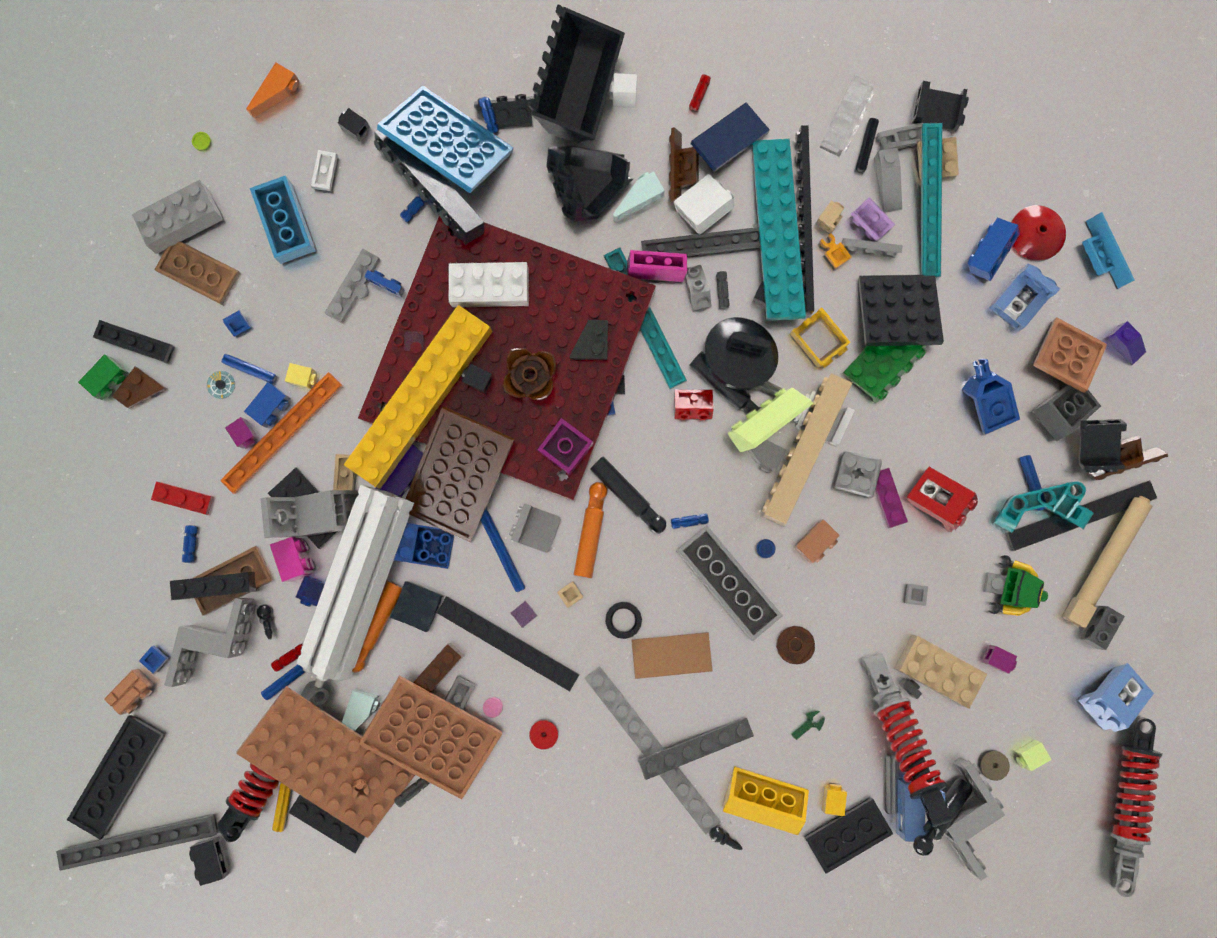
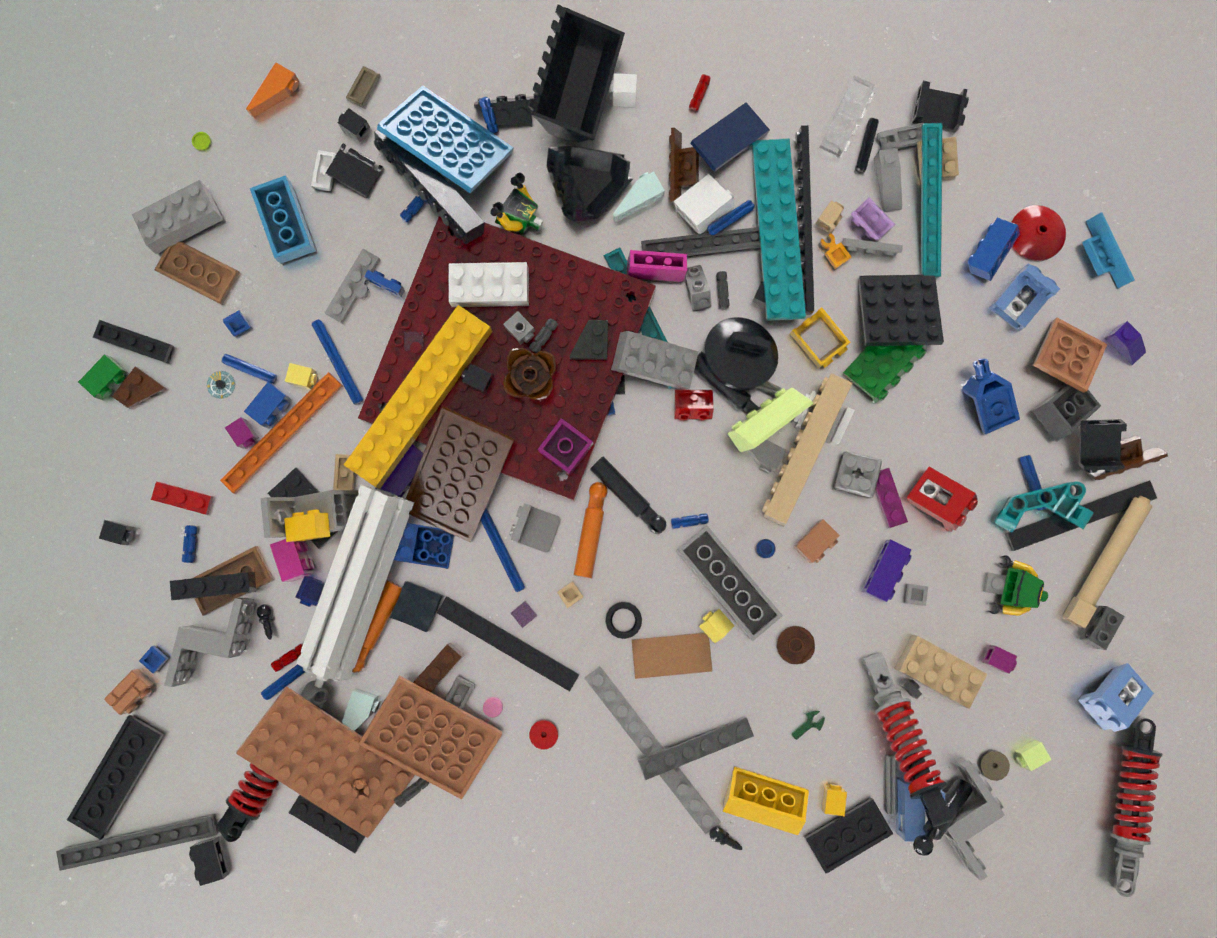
yellow axle [272,783,291,832] -> none
none -> black brick [99,520,134,545]
none -> yellow brick [284,510,330,542]
none -> blue axle [312,319,363,405]
none -> black piece [326,144,383,197]
none -> dark tan tile [346,66,381,108]
none -> torso [490,172,544,233]
none -> light grey brick [504,311,535,344]
none -> dark grey axle [529,318,558,353]
none -> light grey brick [611,331,699,389]
none -> light yellow brick [699,609,735,643]
none -> blue axle [707,200,755,235]
none -> dark purple brick [862,539,912,602]

